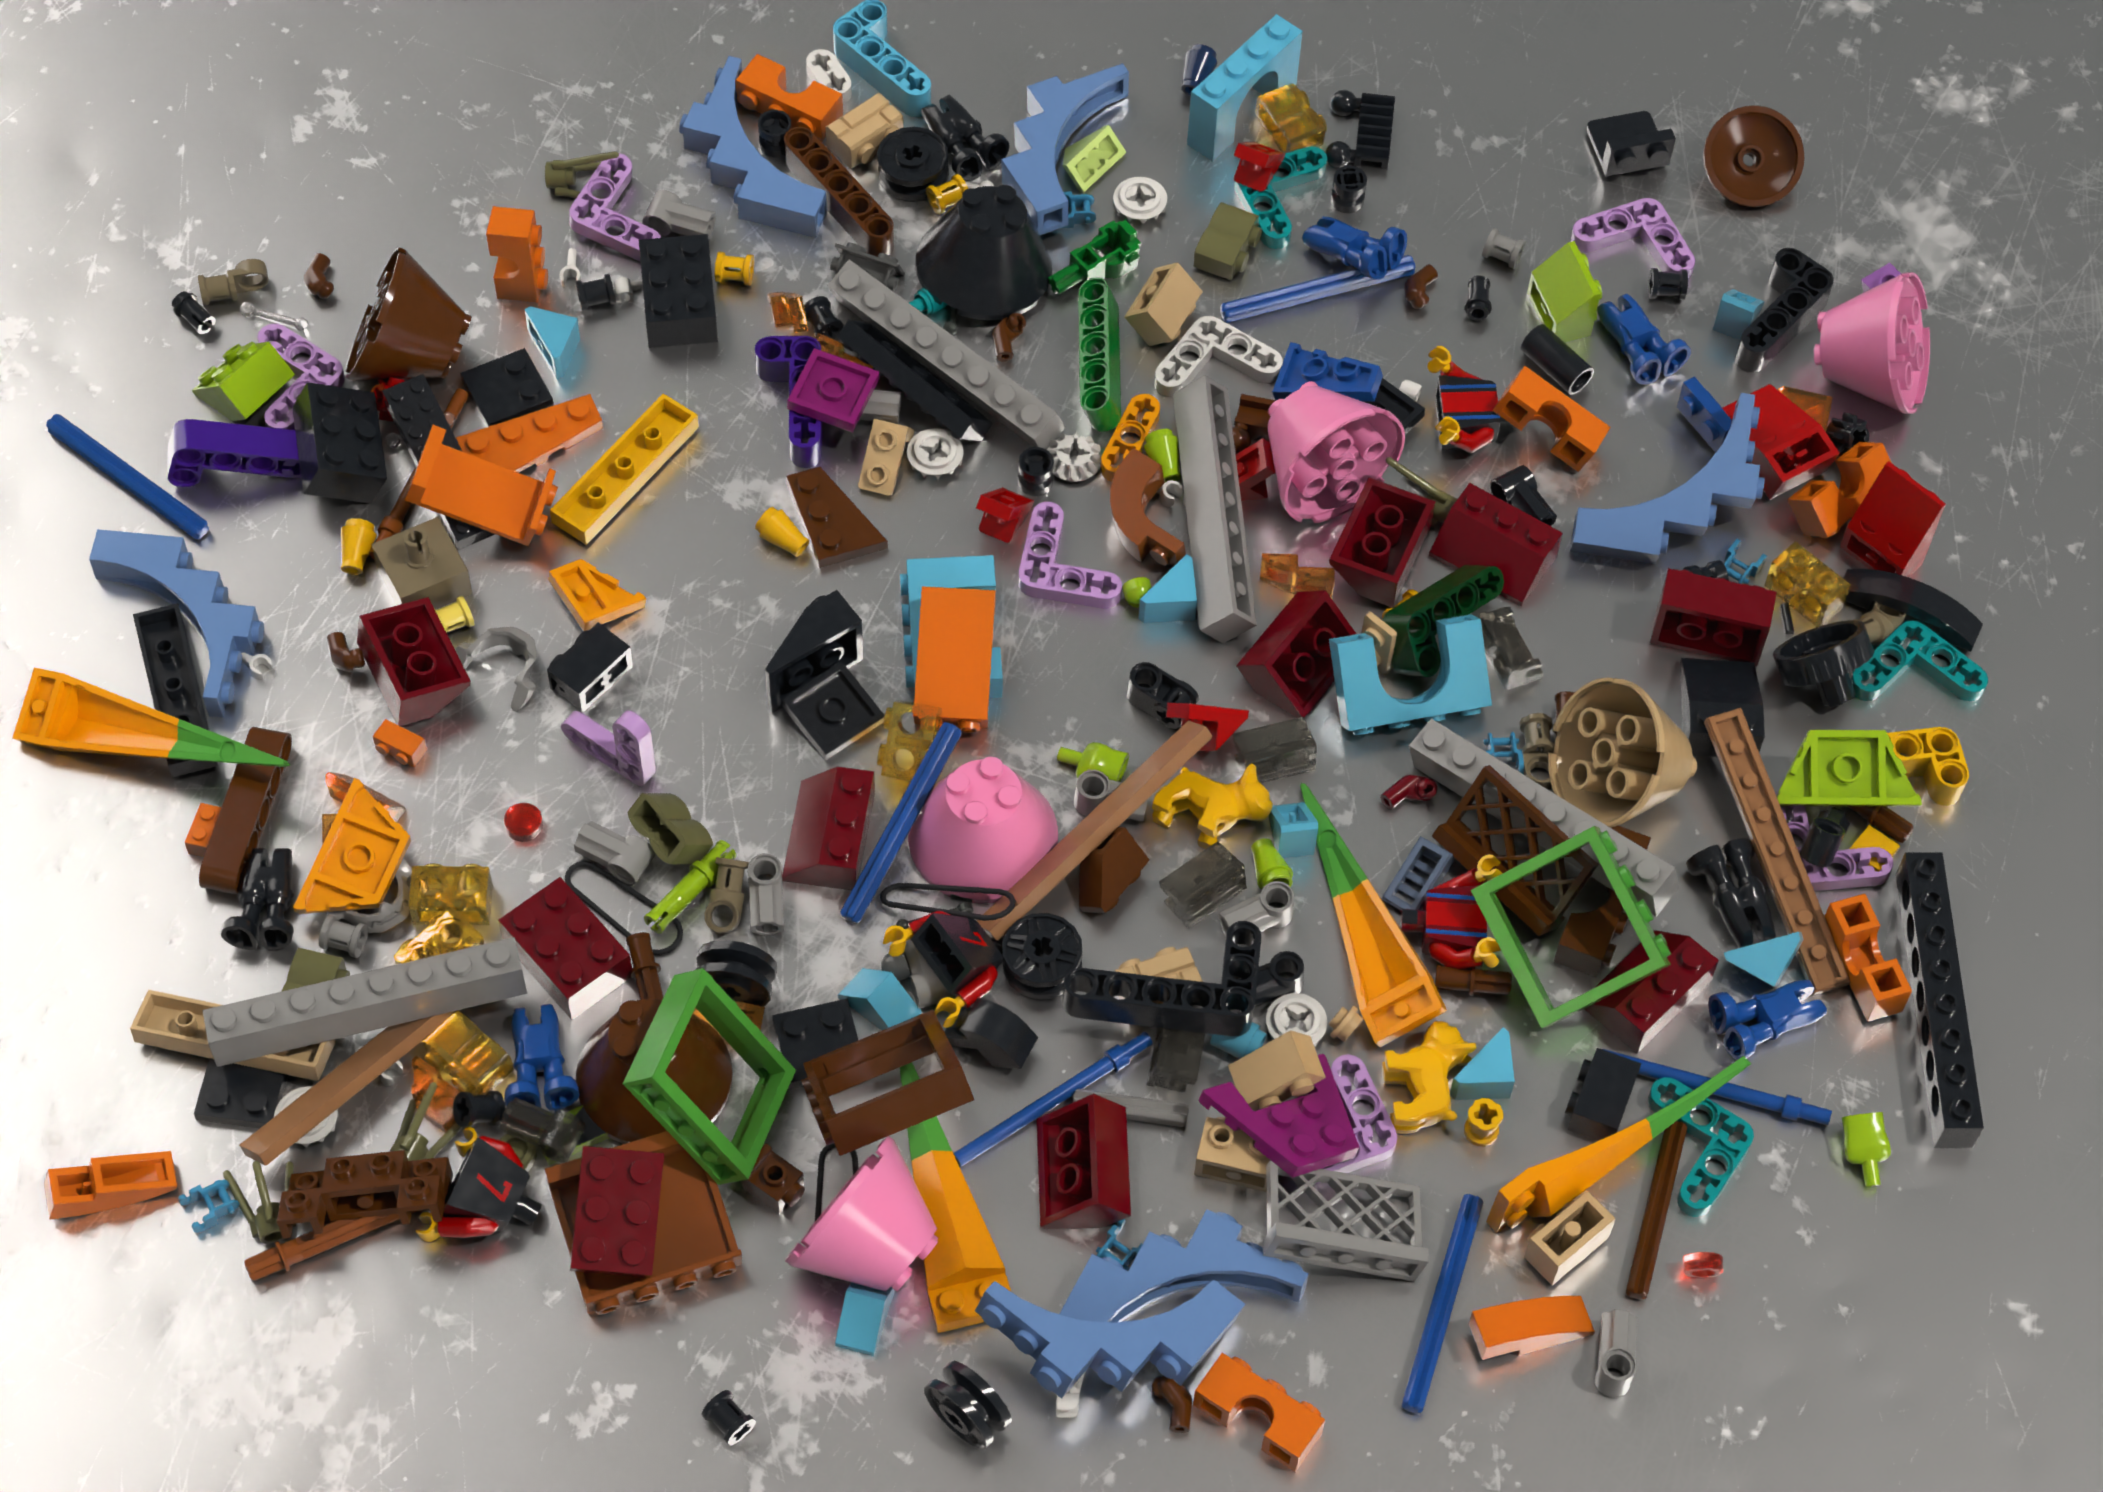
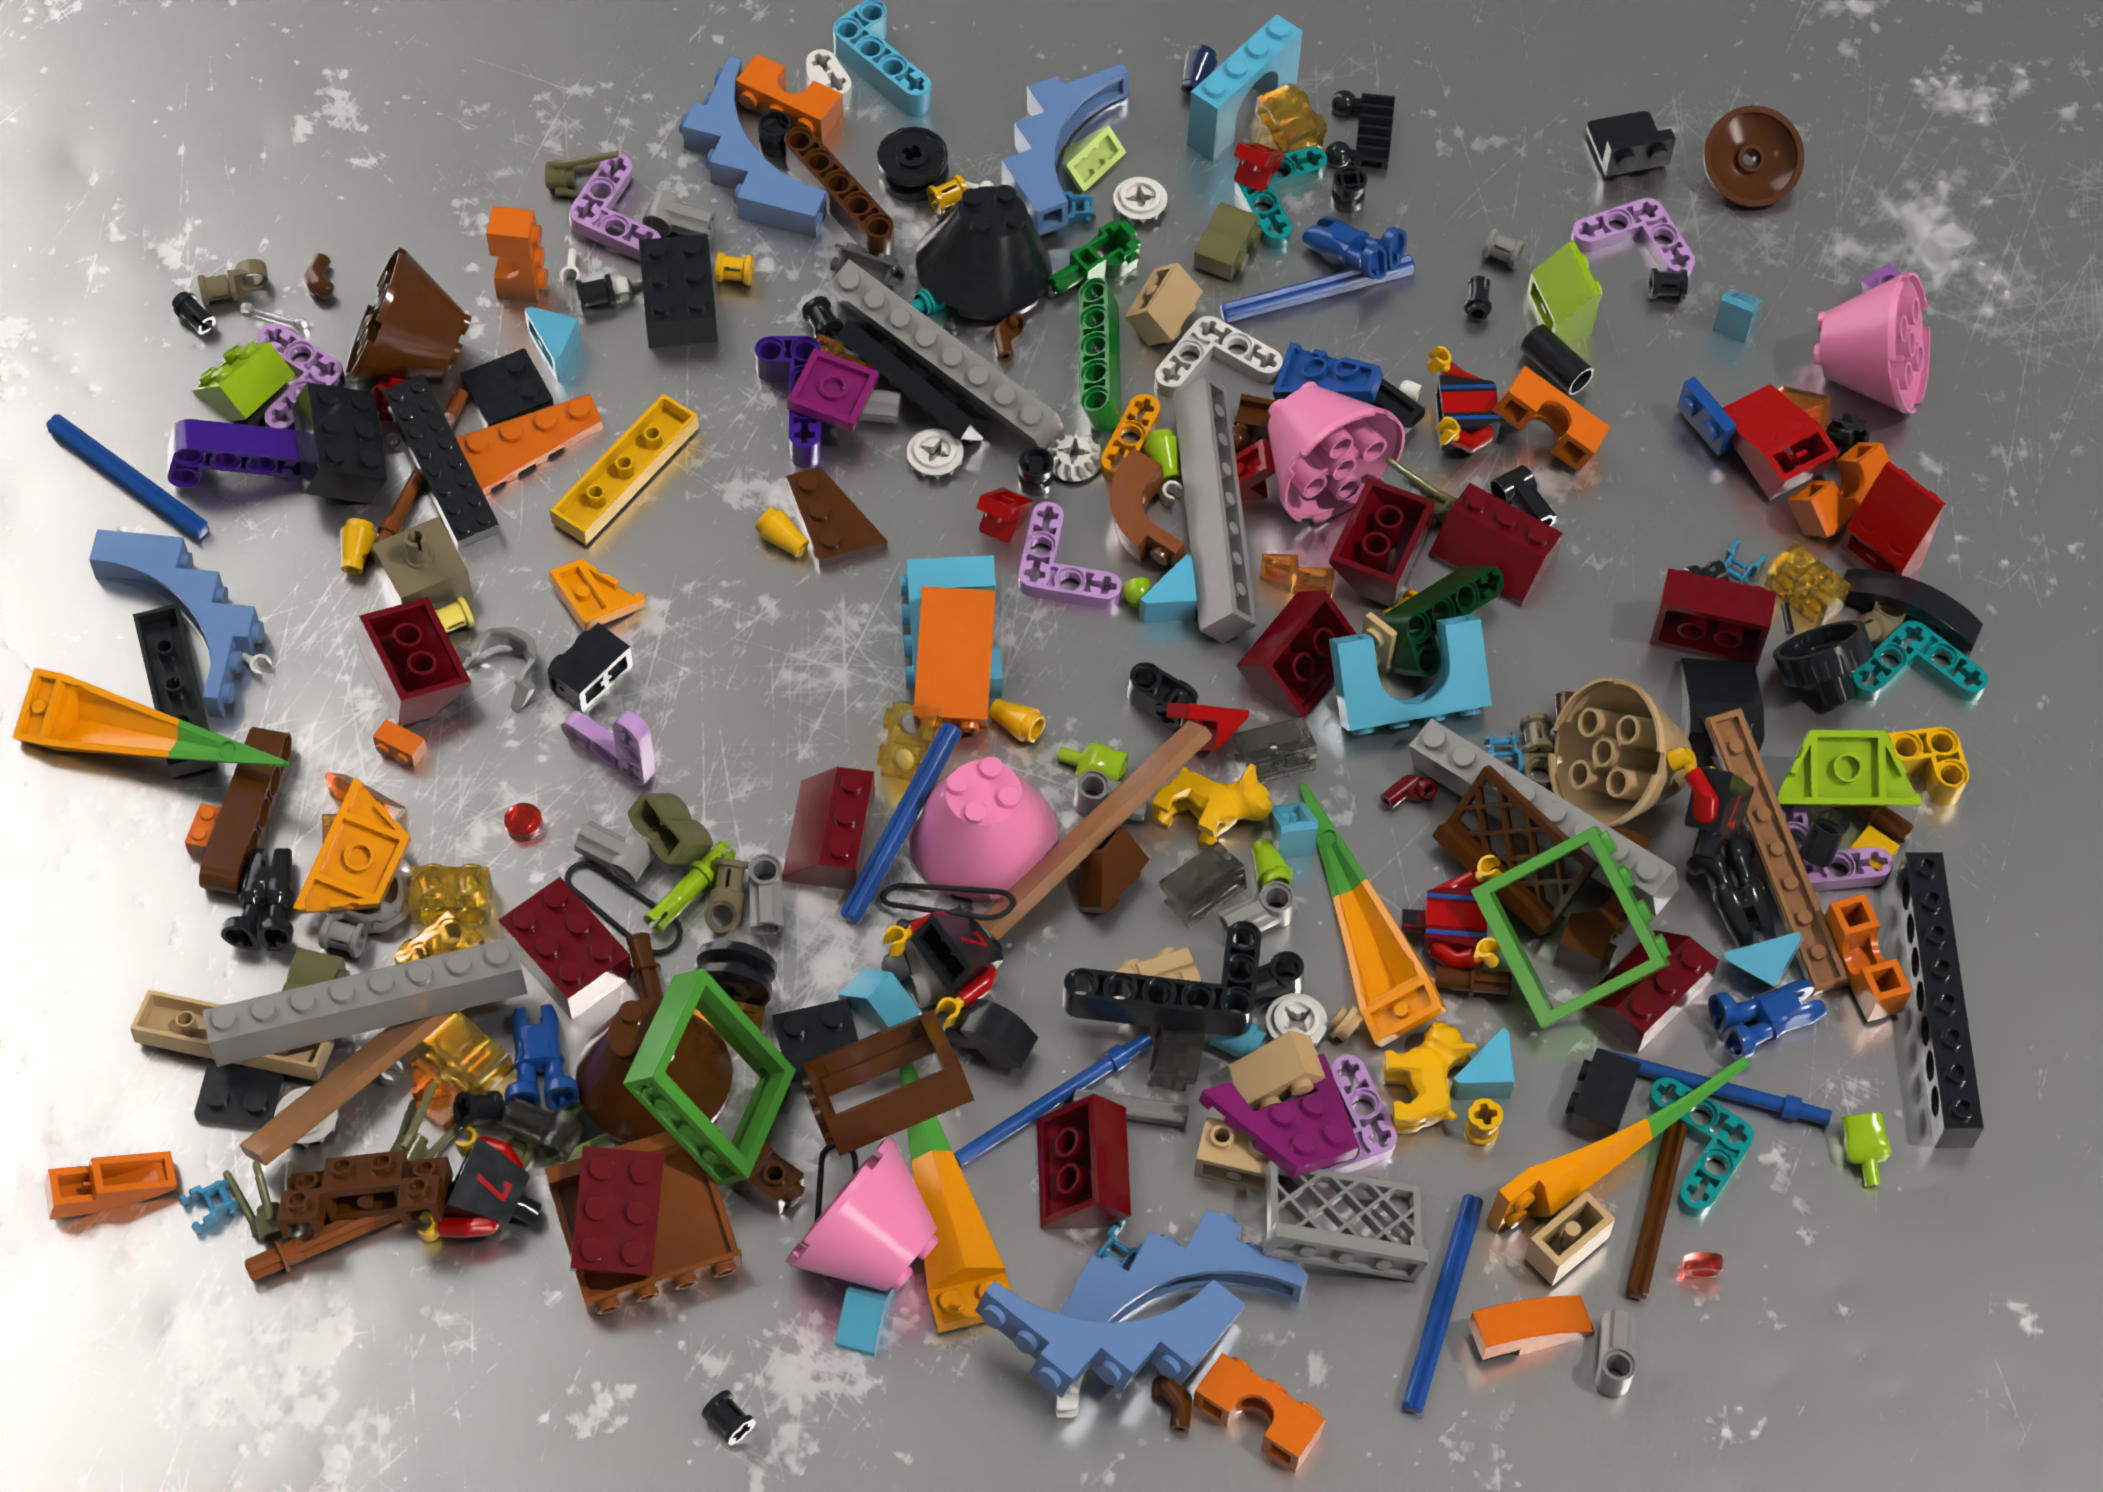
reddish brown arm [327,632,365,672] -> none
orange panel [405,425,558,546] -> none
black slope [765,590,863,713] -> none
clear orange slope [767,292,808,333] -> none
black plate [781,661,885,761] -> none
tan brick [826,93,904,169] -> none
tan bracket [858,419,915,496] -> none
black piece [921,94,1010,180] -> none
black wheel [924,1360,1012,1450] -> none
black wheel [1002,913,1082,999] -> none
sand blue slope [1381,836,1455,911] -> none
reddish brown arm [1404,264,1438,309] -> none
clear smoke hinge [1478,607,1543,690] -> none
medium blue arch [1570,393,1765,564] -> none
blue piece [1597,294,1691,385] -> none
black beam [1735,248,1834,373] -> none
none -> yellow cone [988,698,1046,743]
none -> black torso [1667,747,1754,860]

